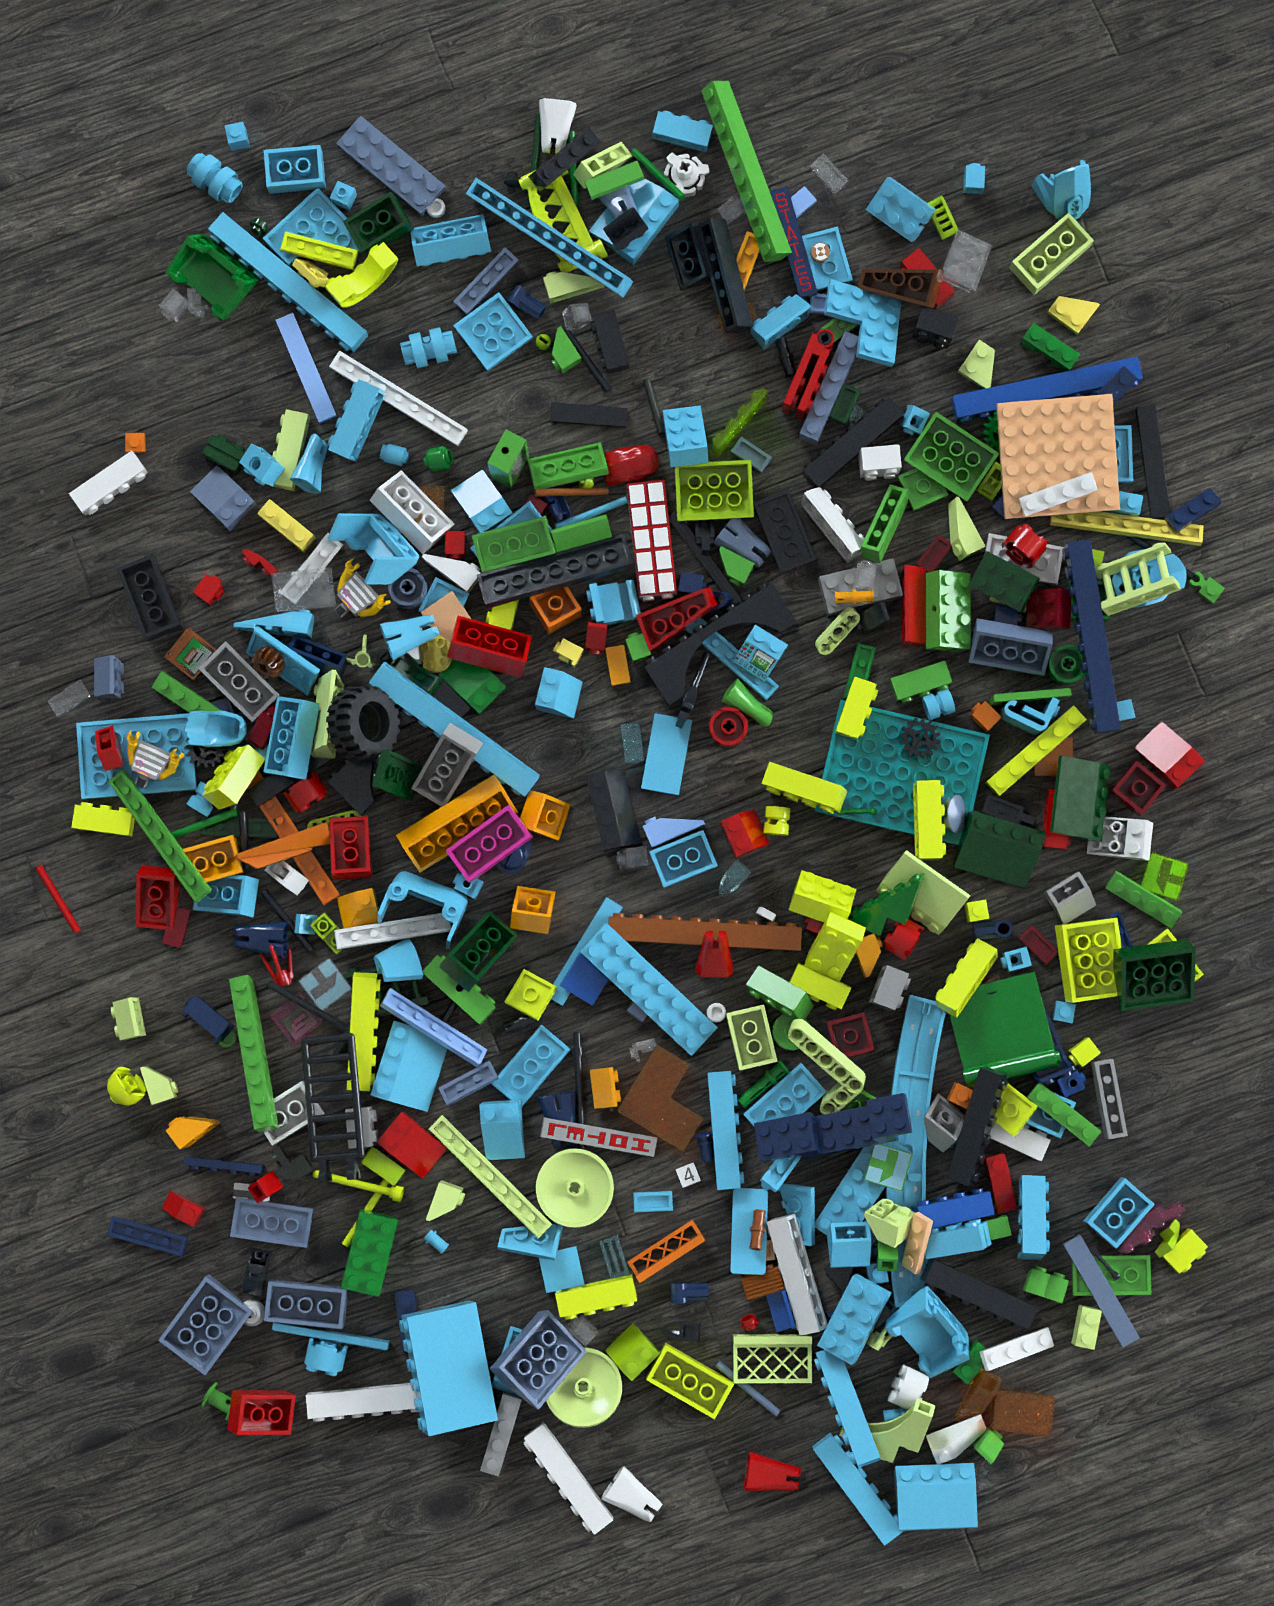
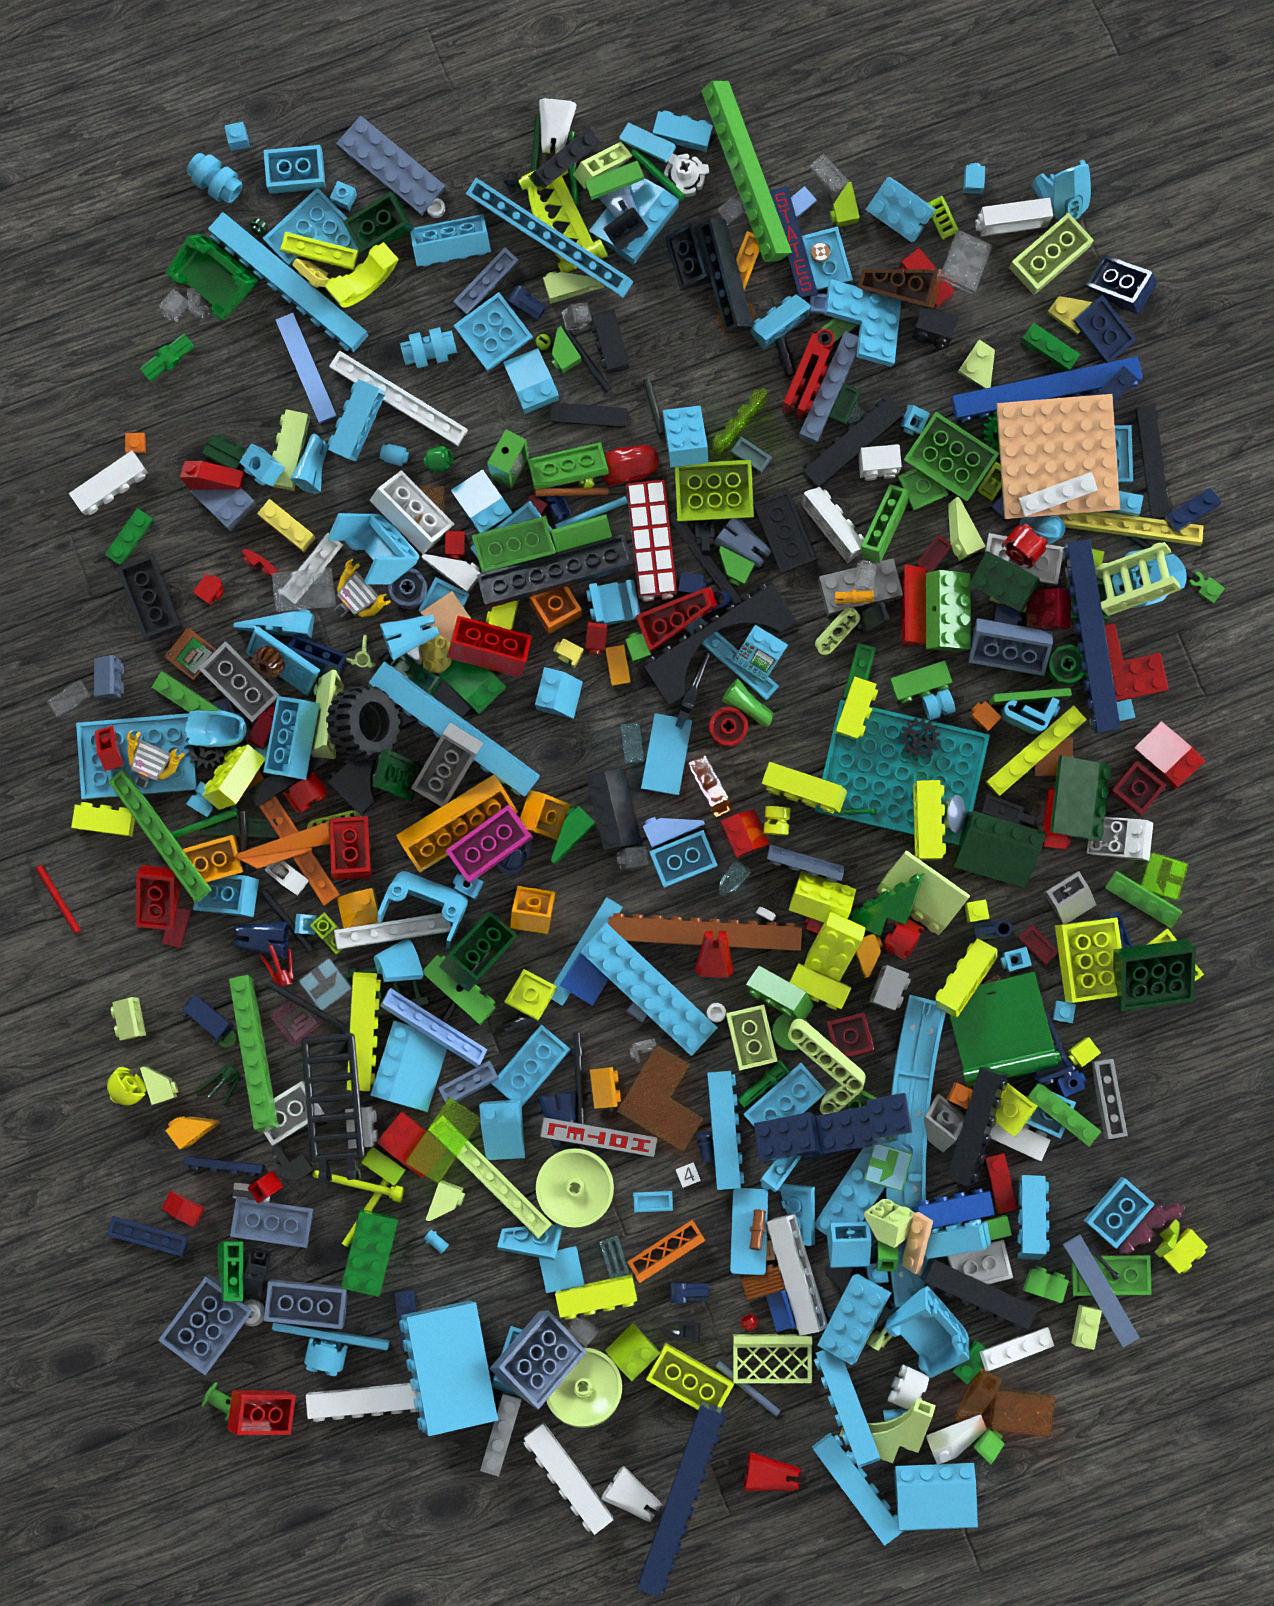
none -> green plate [105,508,154,566]
none -> green piece [140,334,195,382]
none -> red slope [180,461,245,490]
none -> dark green plant [195,1064,241,1105]
none -> green slope [218,1242,243,1302]
none -> clear neon green tile [406,1097,480,1184]
none -> medium azure slope [503,348,559,414]
none -> green slope [551,806,595,865]
none -> medium azure tile [619,122,676,163]
none -> dark blue brick [637,1401,726,1597]
none -> clear orange slope [687,755,732,818]
none -> sand blue plate [767,845,844,882]
none -> lime slope [830,182,860,228]
none -> white tile [947,1239,1013,1284]
none -> white piece [975,198,1053,237]
none -> medium azure piece [1020,515,1065,544]
none -> dark blue plate [1072,295,1136,363]
none -> red plate [1077,623,1169,701]
none -> dark blue slope [1085,254,1157,315]

